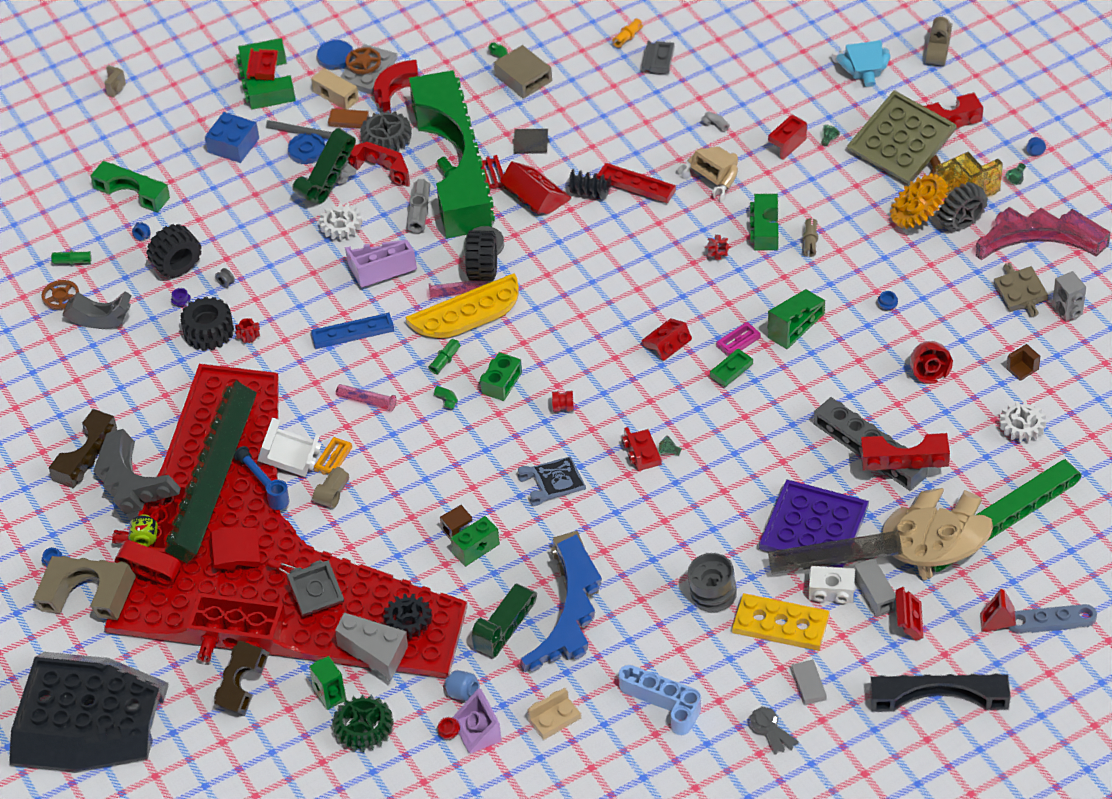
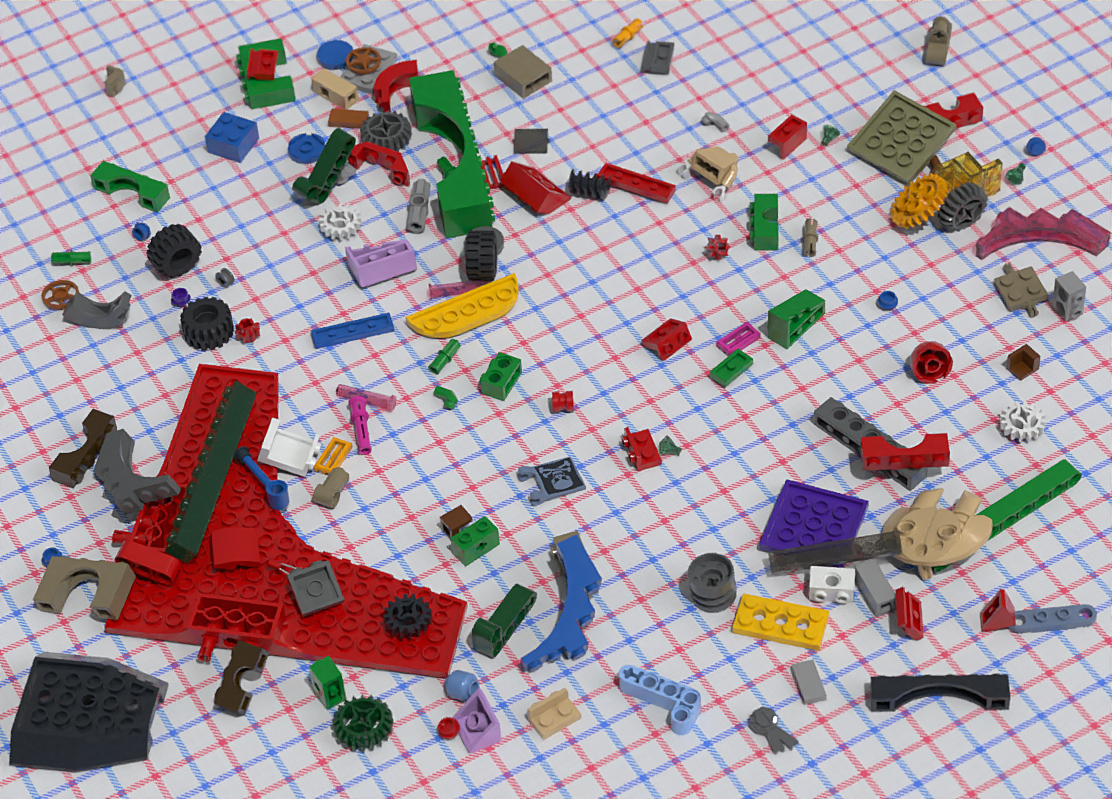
lime head [128,515,158,547] -> none
dark grey bar [266,120,332,139] -> none
light grey wedge [335,613,408,682] -> none
medium azure torso [832,40,891,87] -> none
none -> dark pink pin [348,396,372,455]

